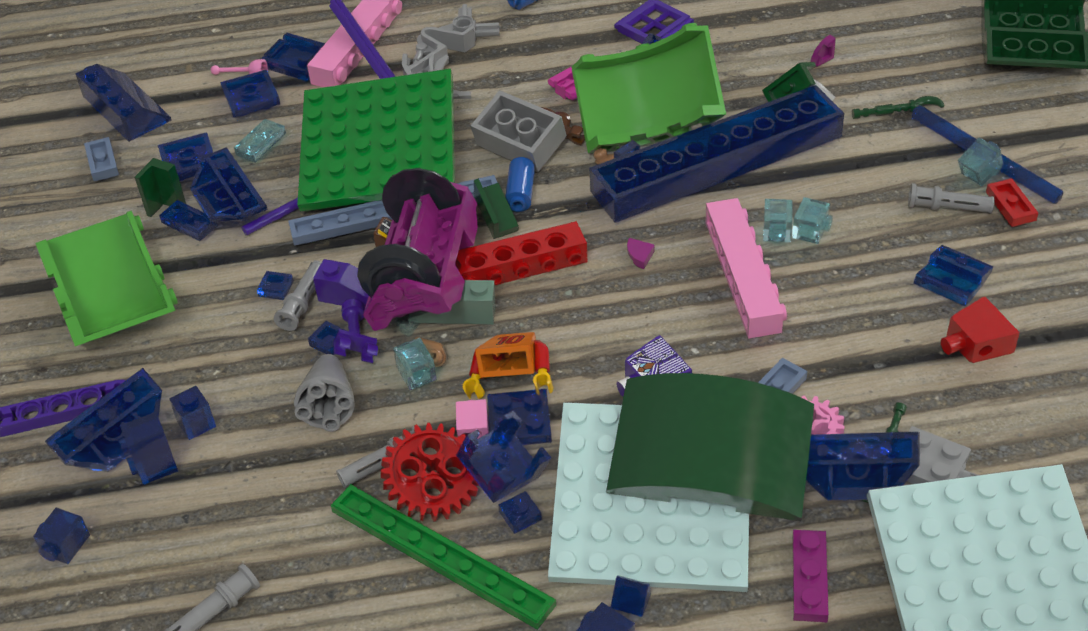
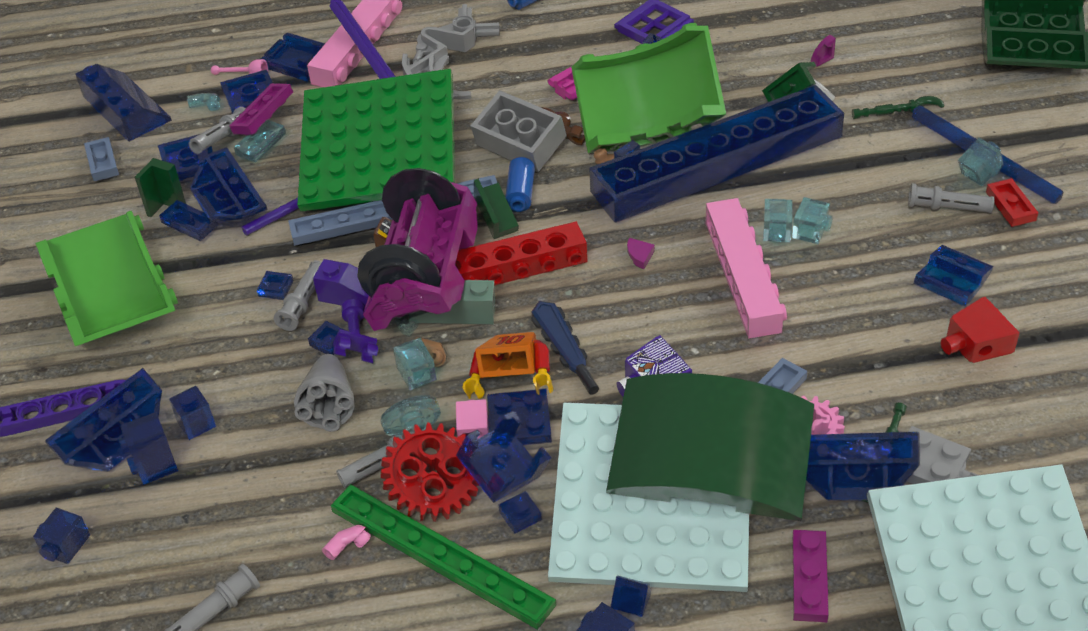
none -> clear light blue arm [187,93,221,111]
none -> light grey pin [189,107,246,154]
none -> magenta plate [229,83,293,136]
none -> bright pink arm [322,525,371,560]
none -> clear light blue tile [380,395,441,437]
none -> dark blue sword [531,301,599,395]

